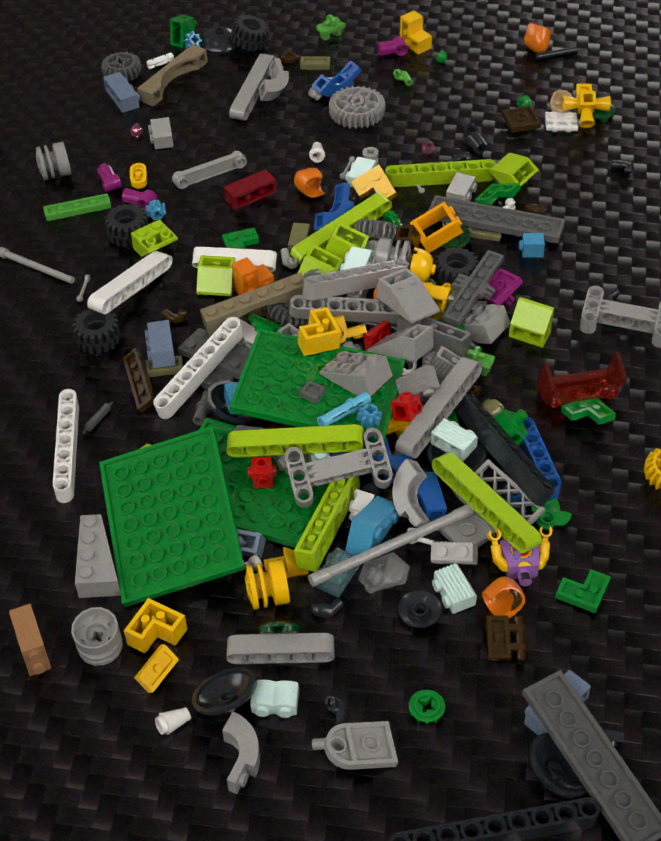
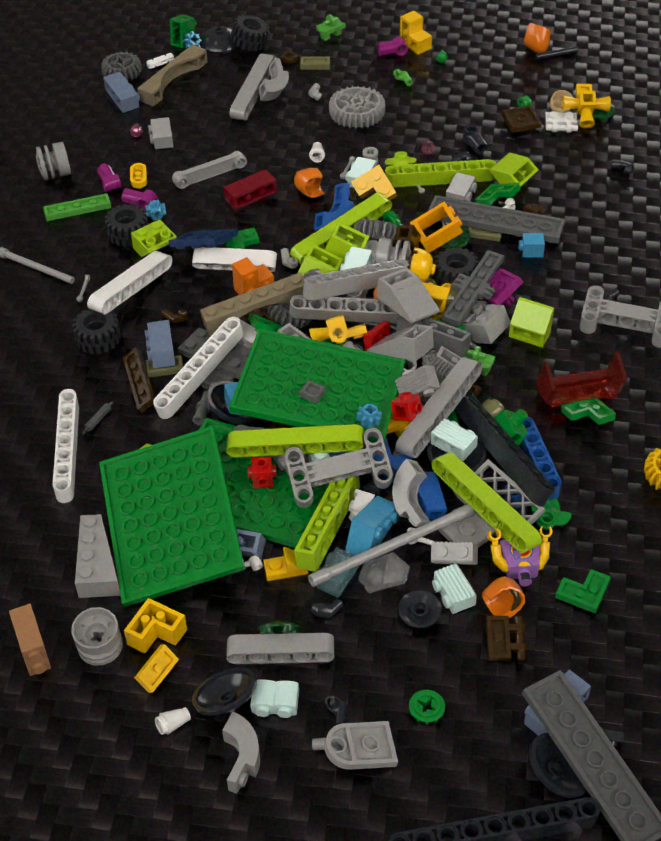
lime slope [197,255,236,296] -> none
yellow wheel [245,559,290,610] -> none
olive tile [288,223,310,249] -> none
yellow brick [297,307,341,356] -> none
blue arch [312,60,362,97] -> none
medium azure pin [317,392,371,426] -> none
light grey slope [320,351,393,397] -> none
none -> dark blue plate [169,229,239,249]
none -> lime plate [385,151,417,165]

